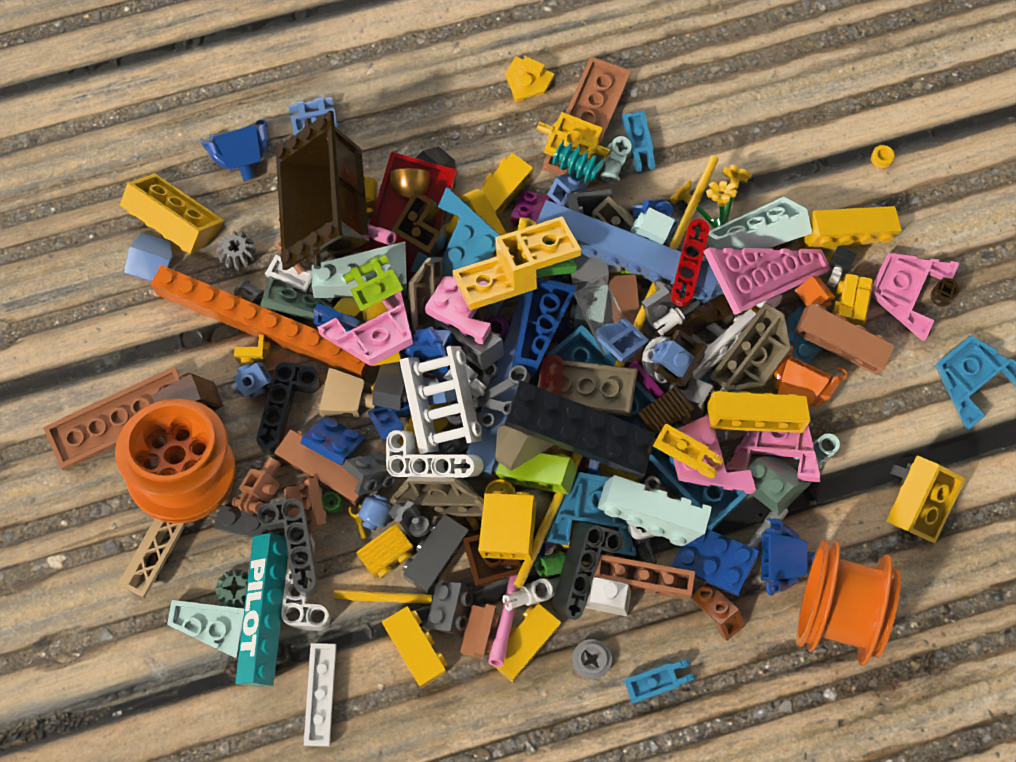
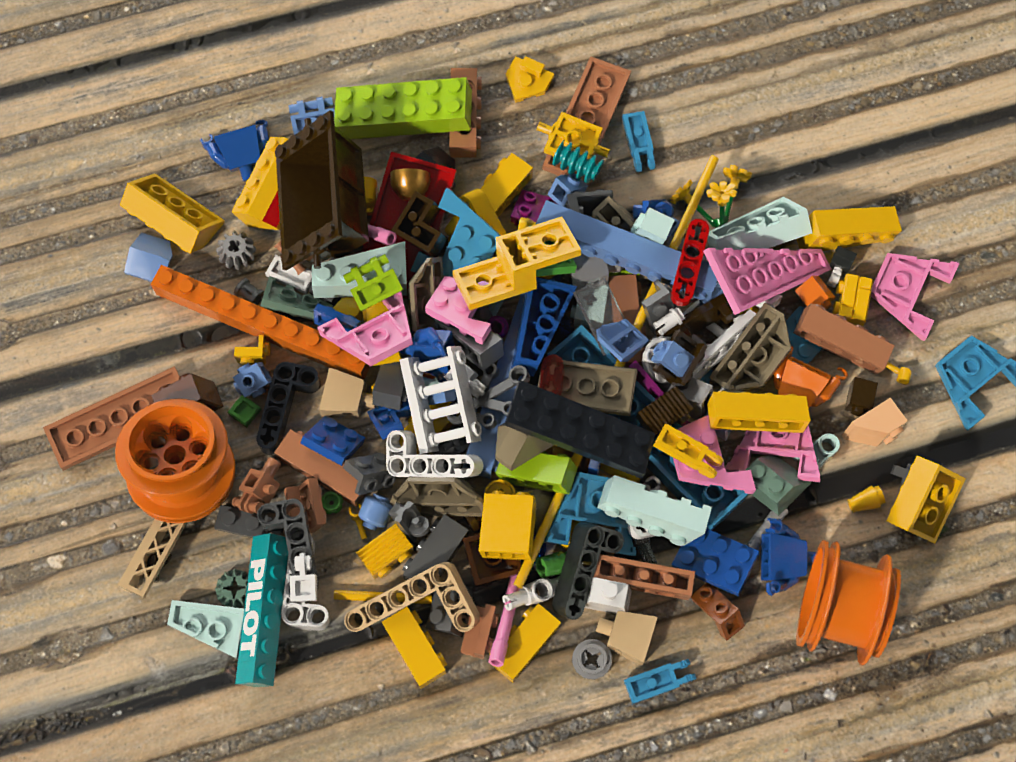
white plate [304,643,337,747] -> none
light aqua connector [600,136,631,184] -> none
yellow tile [871,145,895,169] -> none
dark brown wheel [930,278,959,307] -> none
none -> bright green tile [227,395,262,428]
none -> yellow slope [232,137,289,230]
none -> white plate [290,553,317,602]
none -> lime brick [334,77,472,139]
none -> tan beam [344,562,480,632]
none -> nougat brick [449,68,482,158]
none -> tan torso [595,611,658,666]
none -> light nougat slope [841,398,908,447]
none -> dark brown brick [845,377,878,416]
none -> yellow cone [847,485,886,513]
none -> yellow hand [886,362,912,385]

